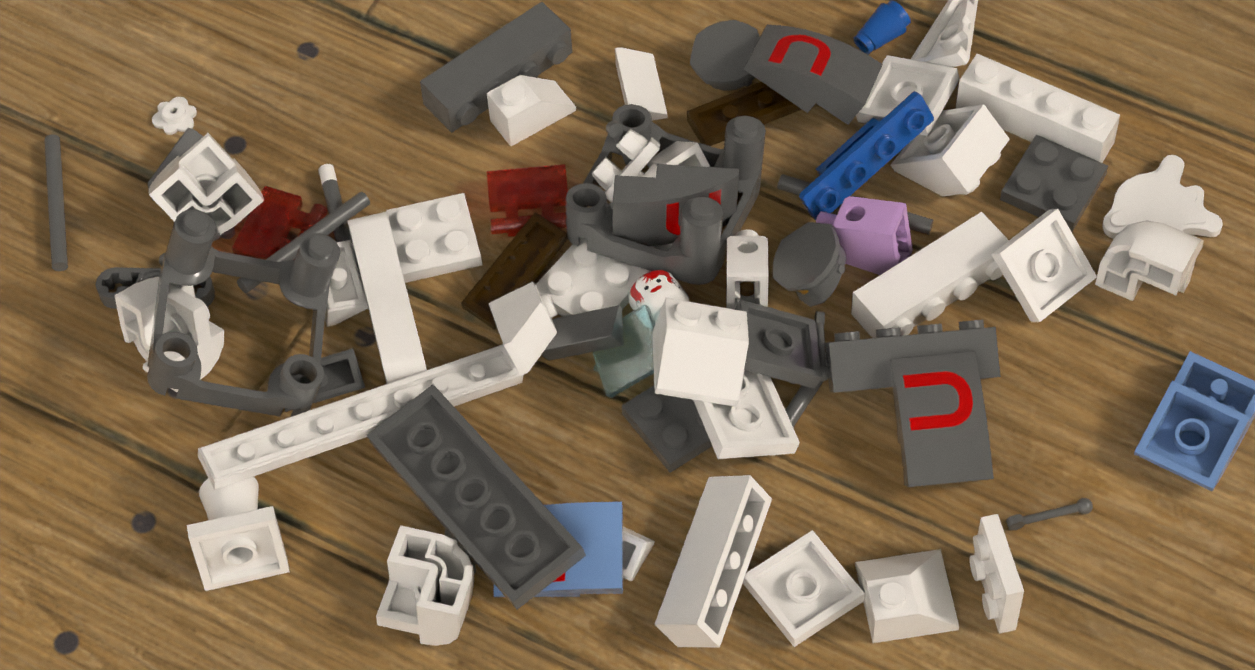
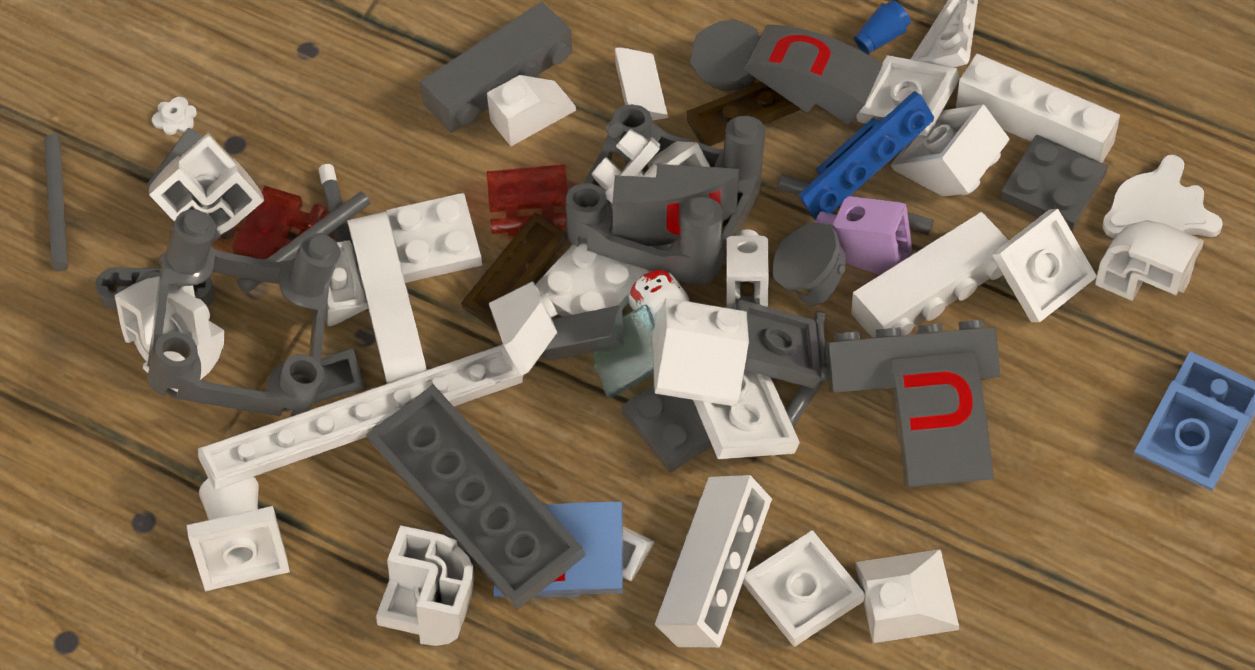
white plate [969,514,1024,634] -> none
dark grey hinge [1006,498,1093,531] -> none

